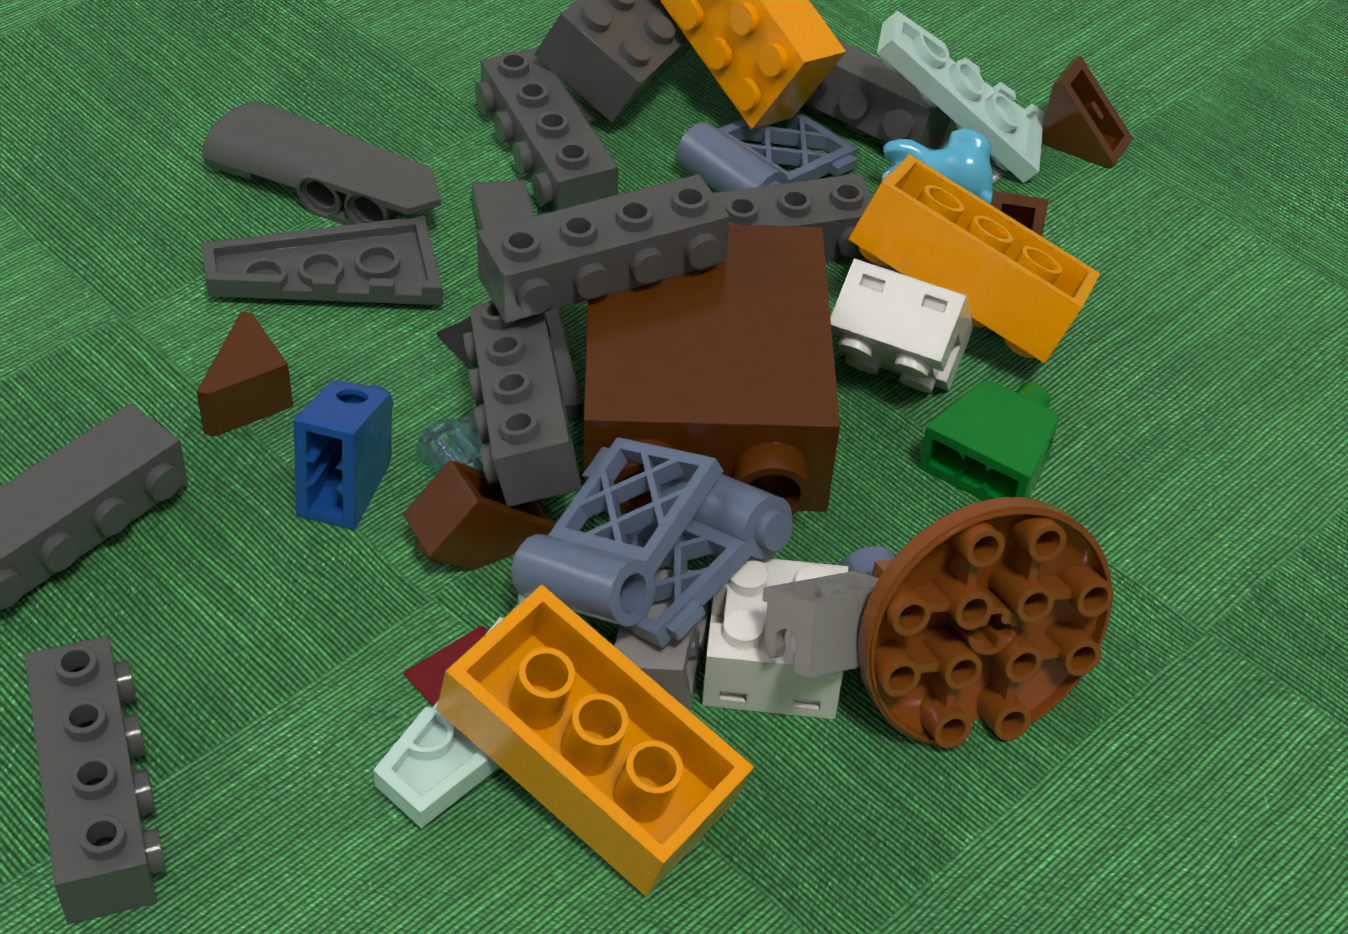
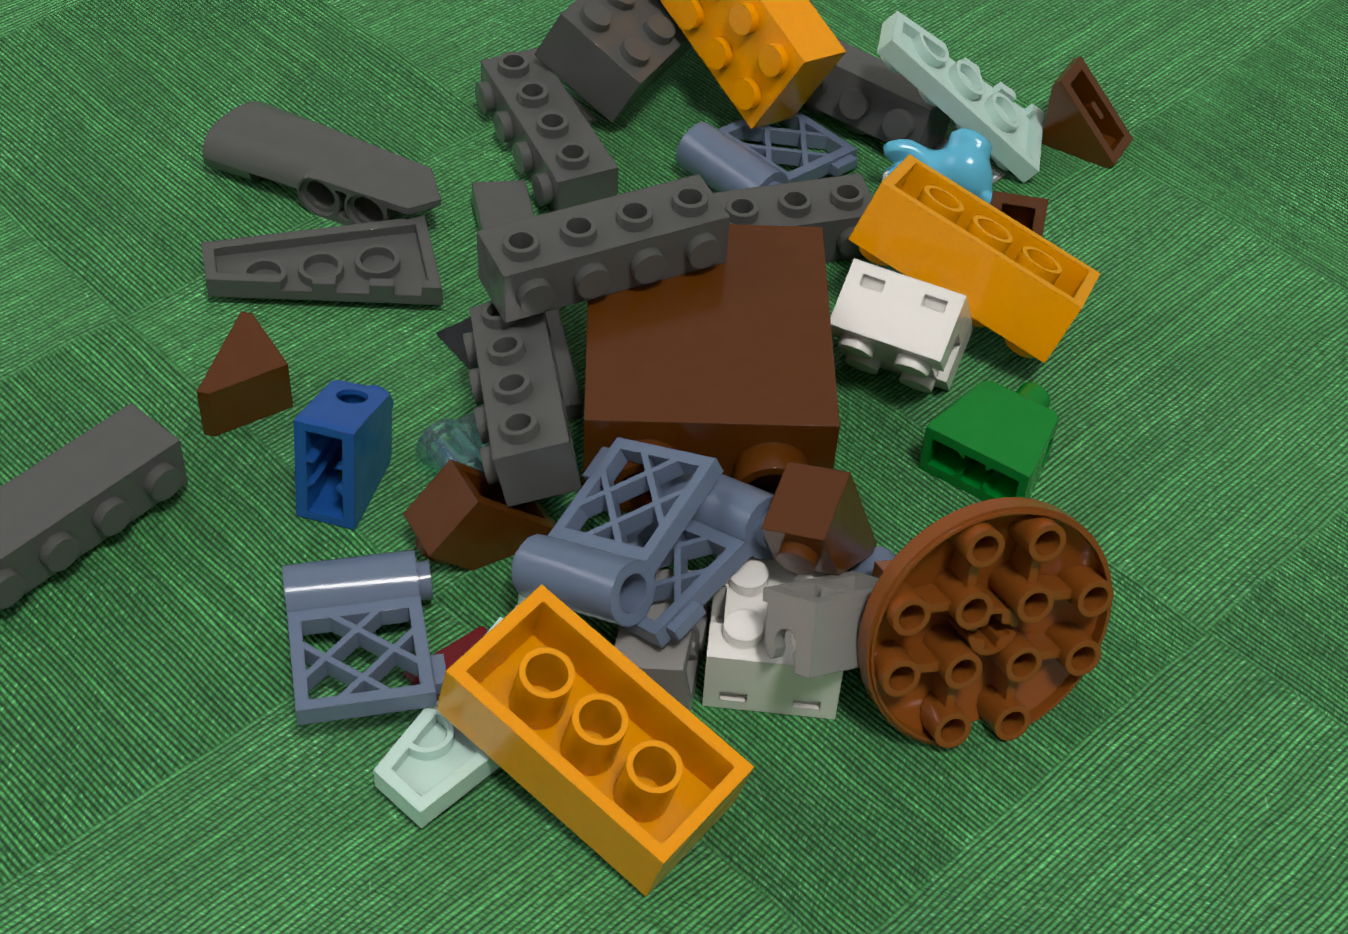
dark grey brick [24,636,166,925] -> none
none -> sand blue piece [282,549,446,725]
none -> reddish brown slope [761,462,877,576]

